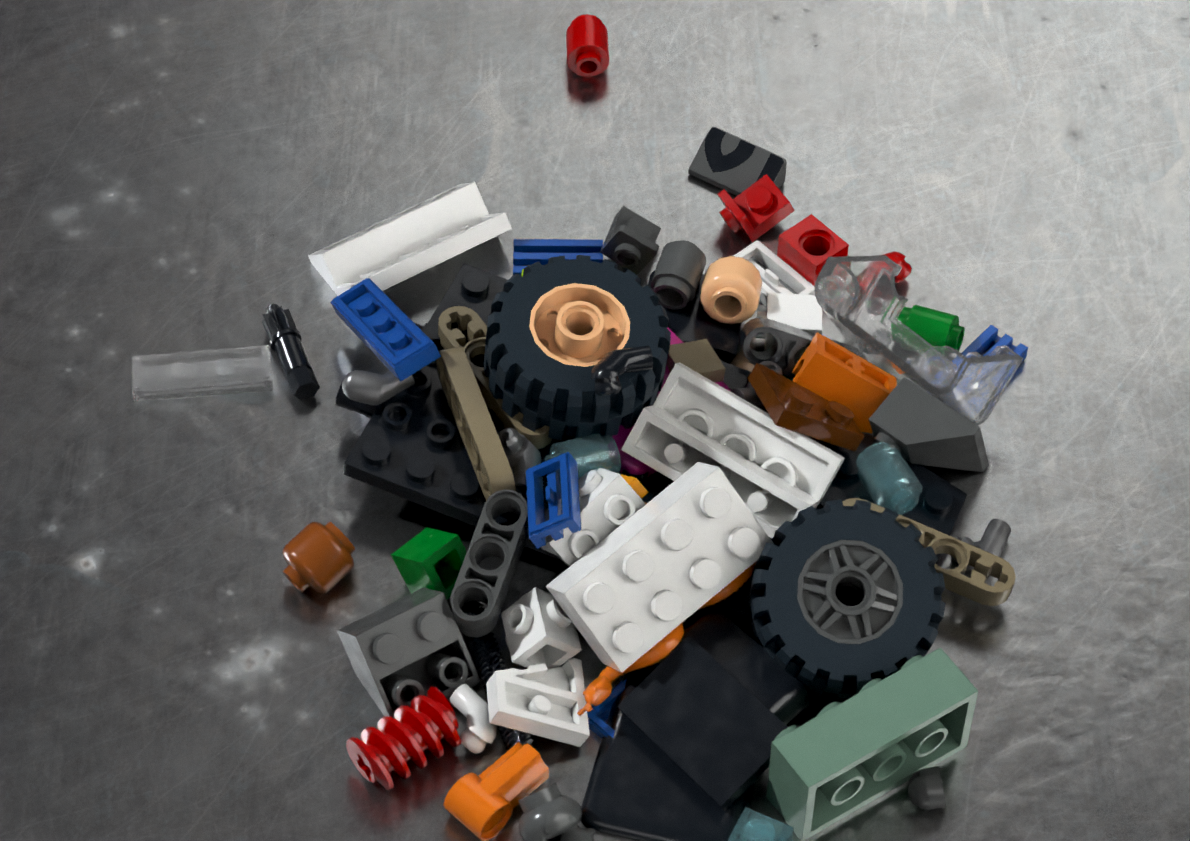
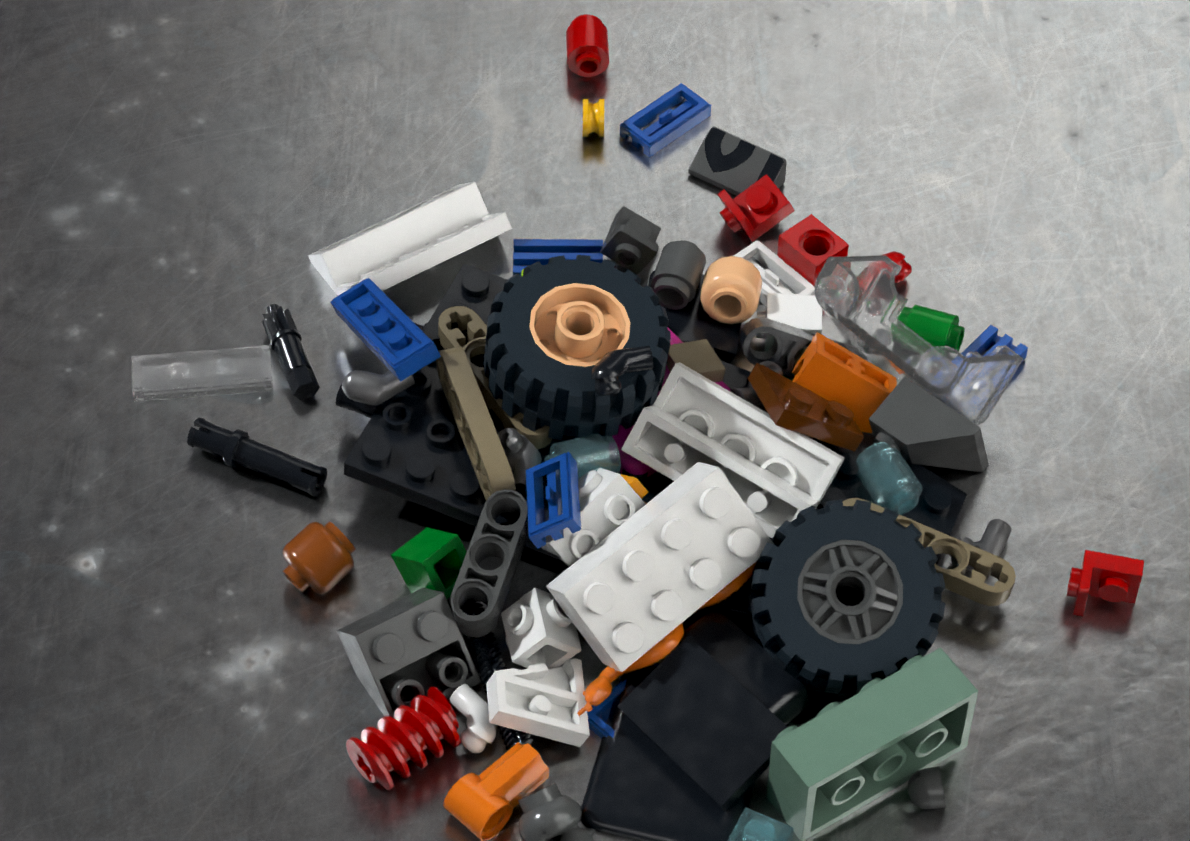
none -> black pin [187,417,327,497]
none -> yellow bush [583,99,605,137]
none -> blue tile [620,83,711,158]
none -> red bracket [1067,550,1144,617]

